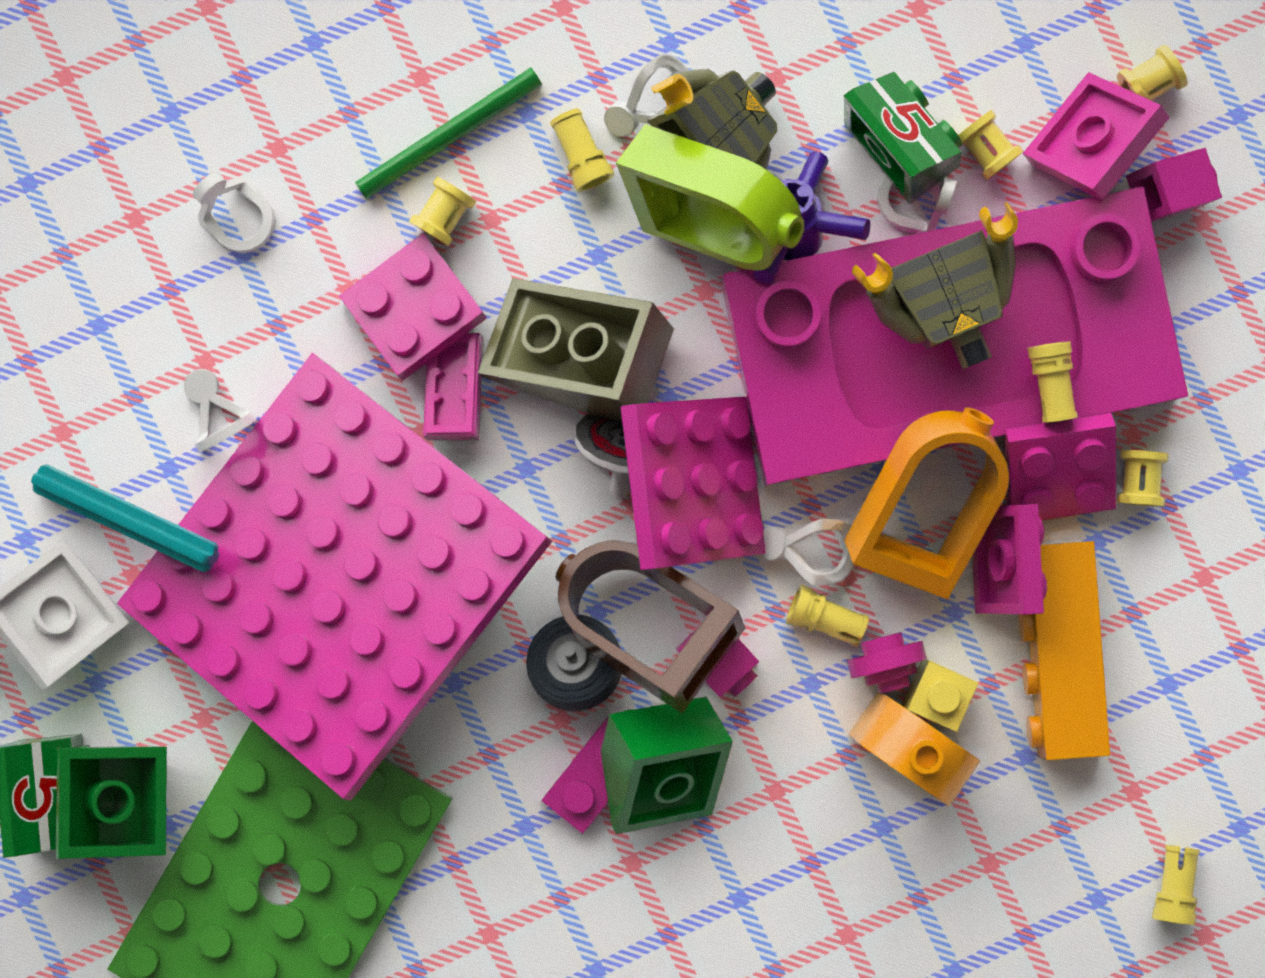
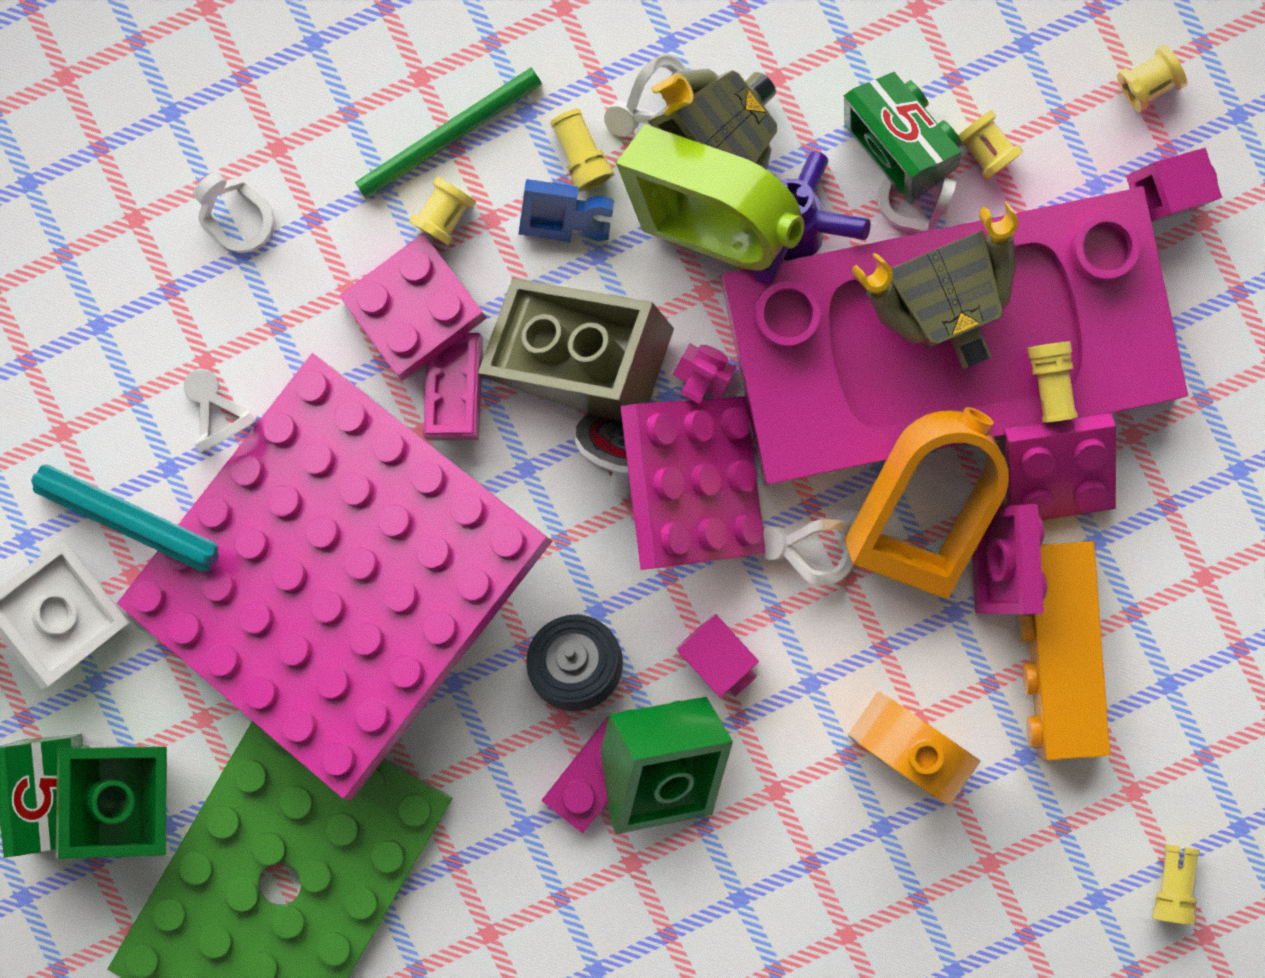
reddish brown window [555,540,746,714] -> none
light yellow pin [786,584,869,647] -> none
dark pink plate [846,632,927,693] -> none
light yellow brick [901,659,978,732] -> none
dark pink plate [1022,72,1170,201] -> none
light yellow bush [1116,450,1169,507] -> none
none -> blue plate [518,179,614,242]
none -> dark pink plate [673,343,736,404]

